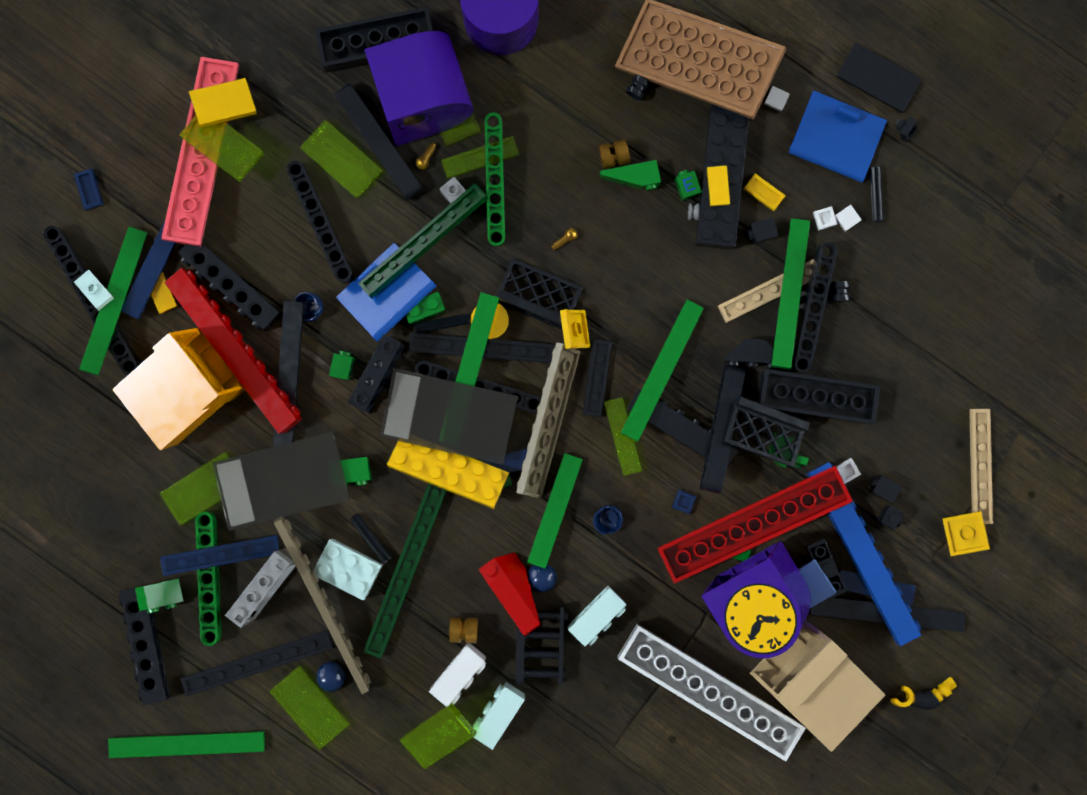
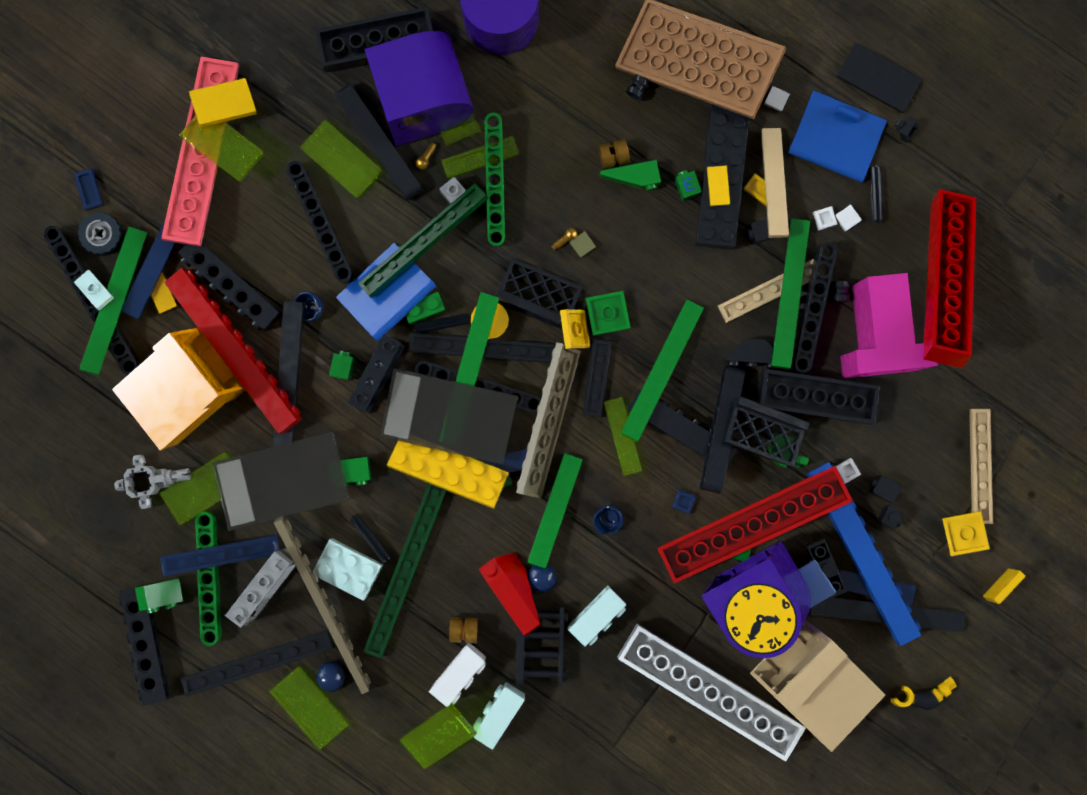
green tile [108,731,265,758] -> none
light grey bush [688,203,699,221] -> none
none -> black wheel [78,212,124,256]
none -> light grey piece [114,455,191,509]
none -> olive tile [569,231,596,258]
none -> green plate [586,291,630,336]
none -> tan tile [761,128,789,238]
none -> dark pink piece [840,273,938,379]
none -> red brick [923,189,976,369]
none -> yellow tile [983,568,1026,604]

